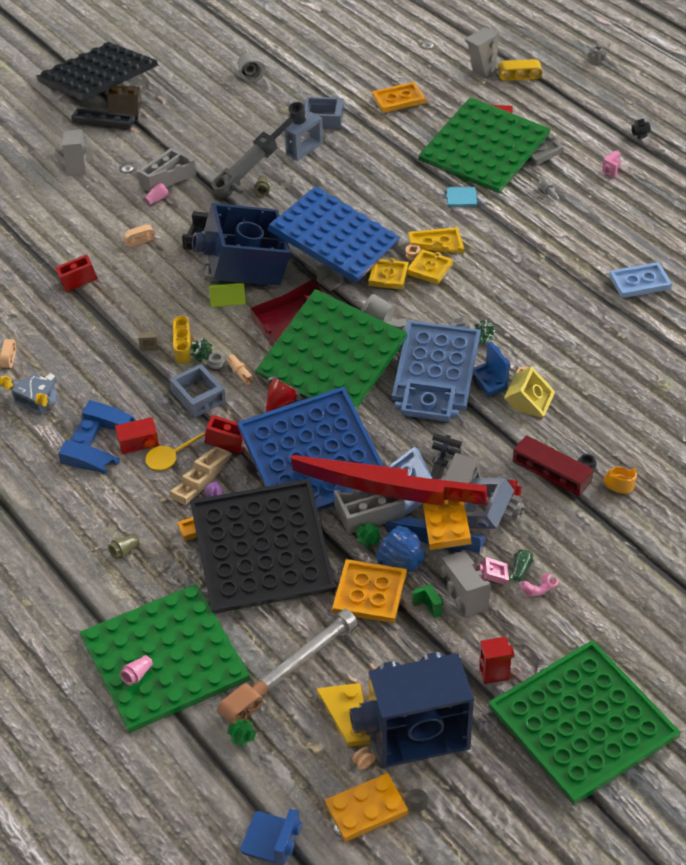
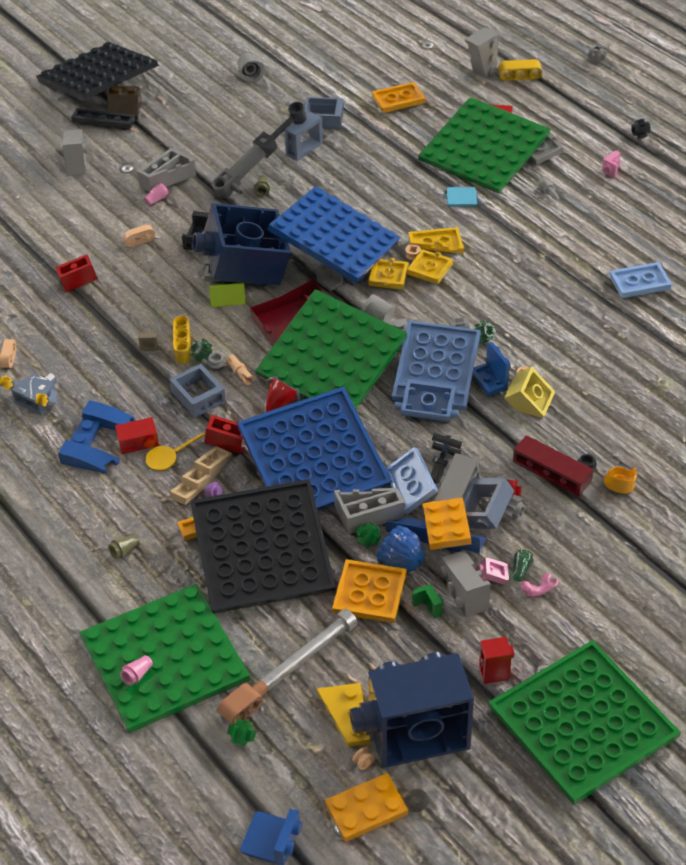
red slope [290,455,487,506] -> none

